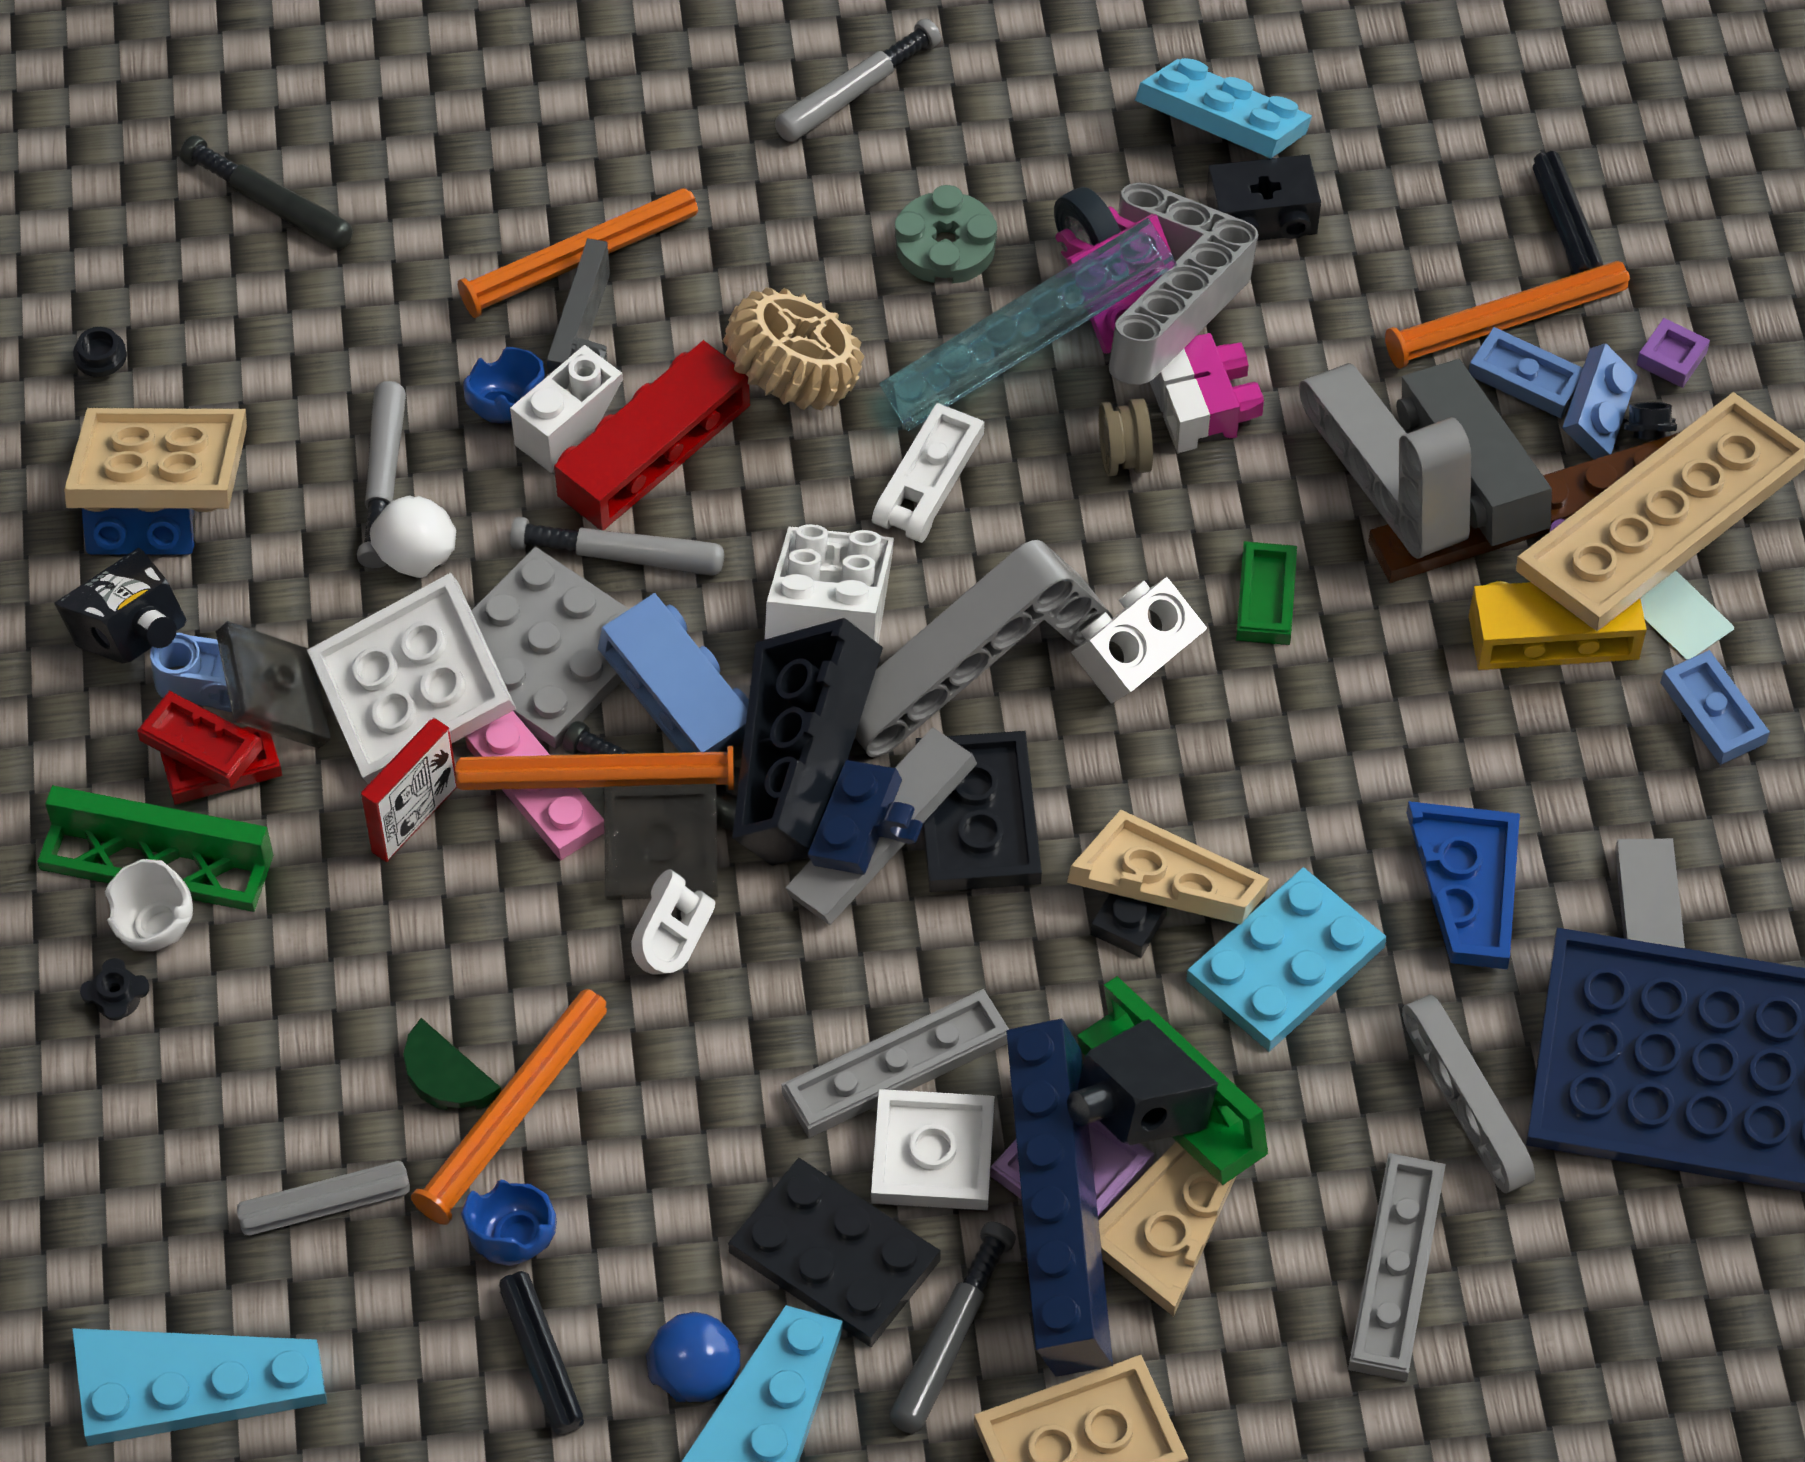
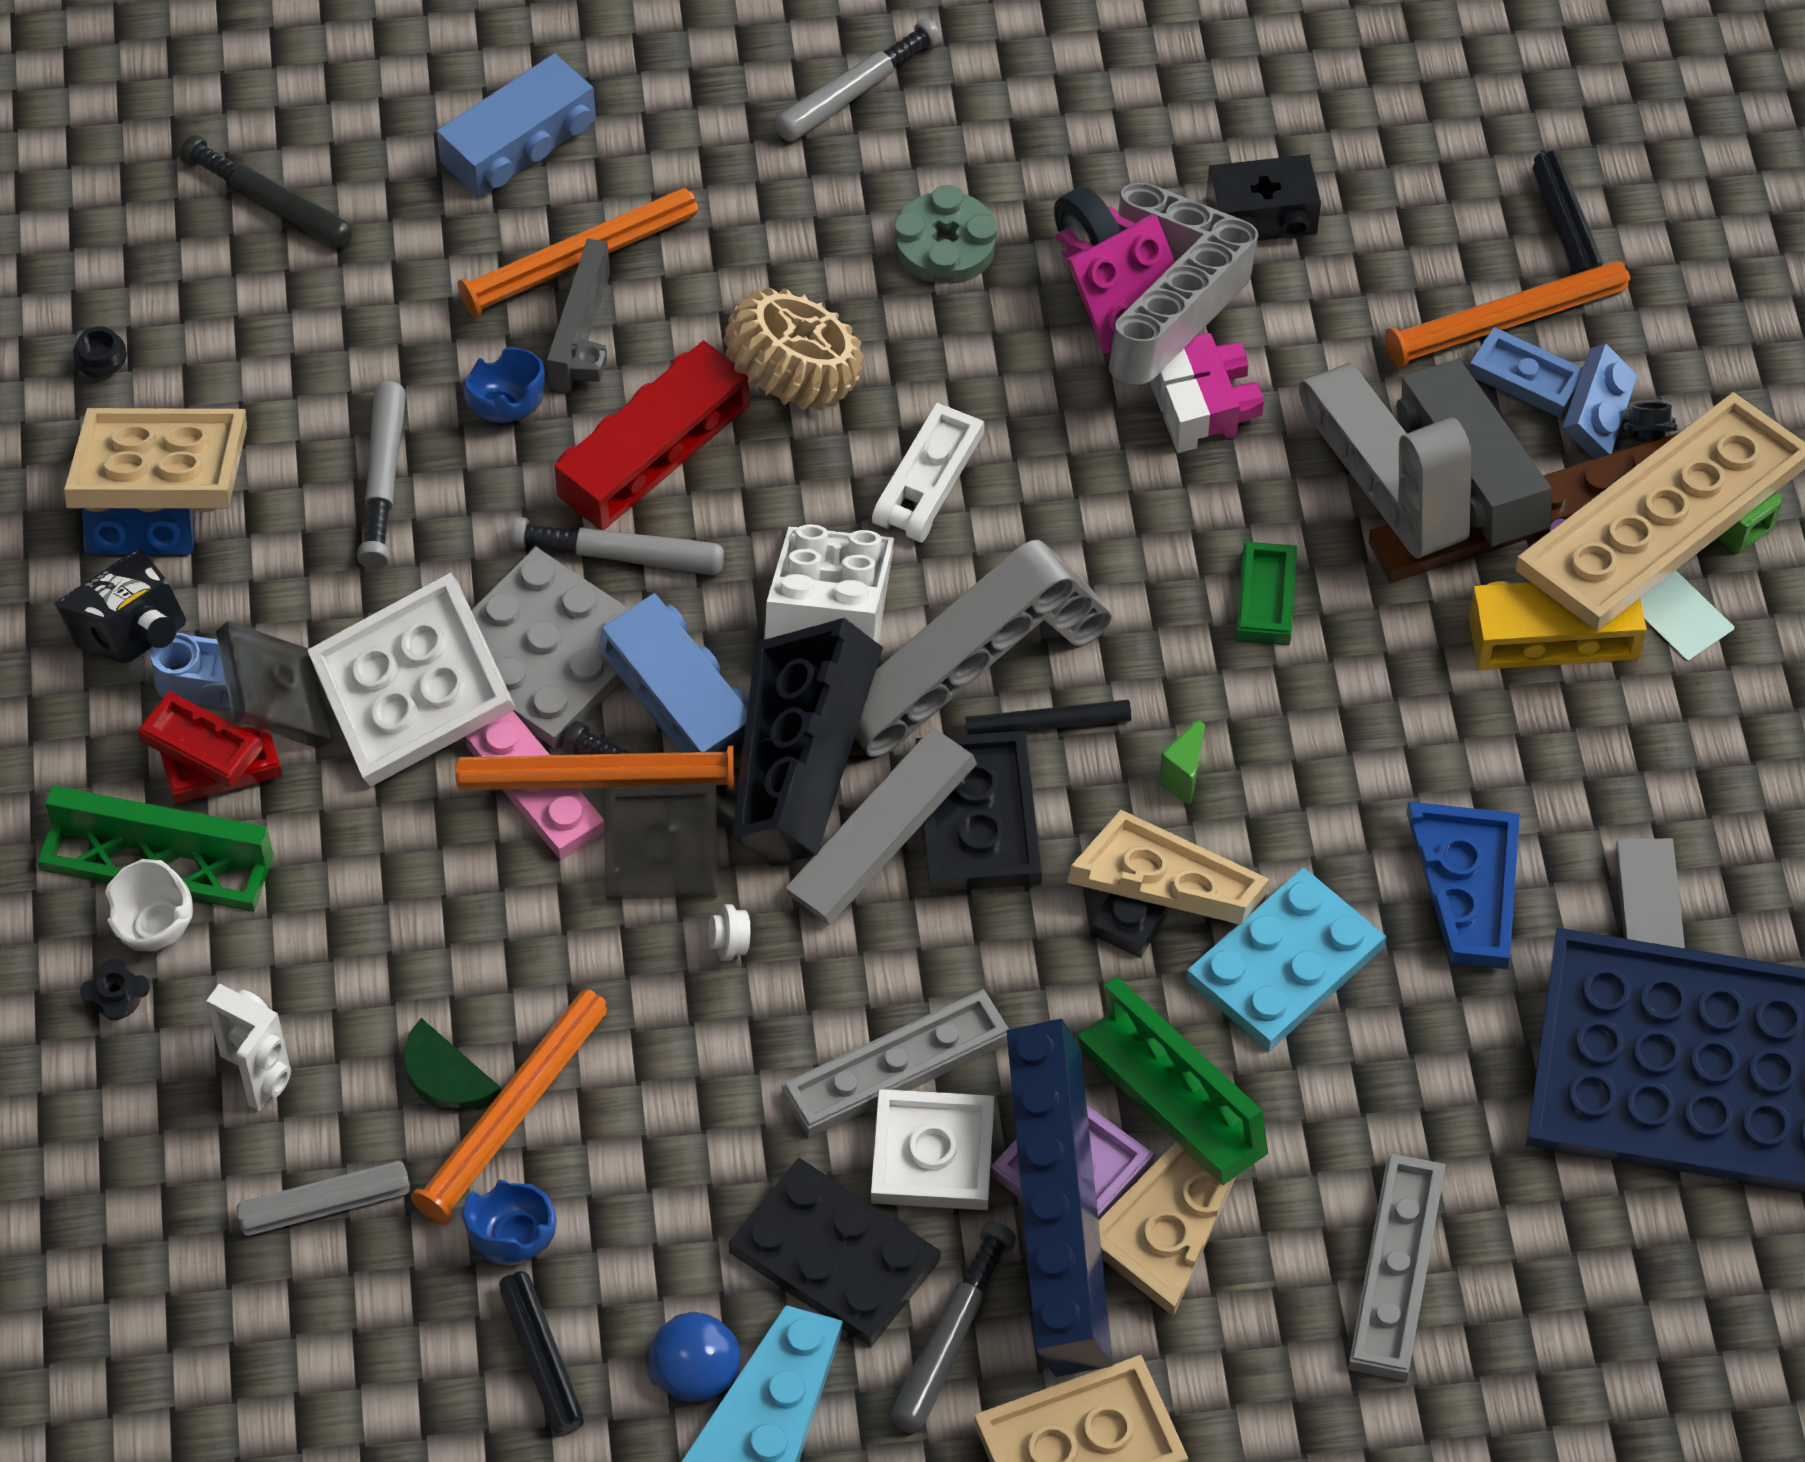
medium azure wing [72,1328,327,1446] -> none
tile [361,718,457,862] -> none
white hair [370,495,456,578] -> none
white slope [510,345,623,474] -> none
white plate [631,869,715,975] -> none
dark blue plate [808,760,923,875] -> none
clear light blue plate [879,218,1177,431] -> none
black torso [1067,1019,1218,1145] -> none
white brick [1071,577,1207,704] -> none
dark tan wheel [1098,398,1153,476] -> none
medium azure plate [1135,58,1312,159] -> none
light grey beam [1402,995,1535,1193] -> none
medium lavender plate [1637,318,1710,388] -> none
medium blue plate [1660,650,1770,765] -> none
none -> white bracket [206,983,291,1111]
none -> medium blue brick [436,53,596,199]
none -> white plate [708,904,750,961]
none -> black bar [965,699,1131,735]
none -> bright green slope [1160,720,1205,805]
none -> bright green slope [1718,492,1783,554]

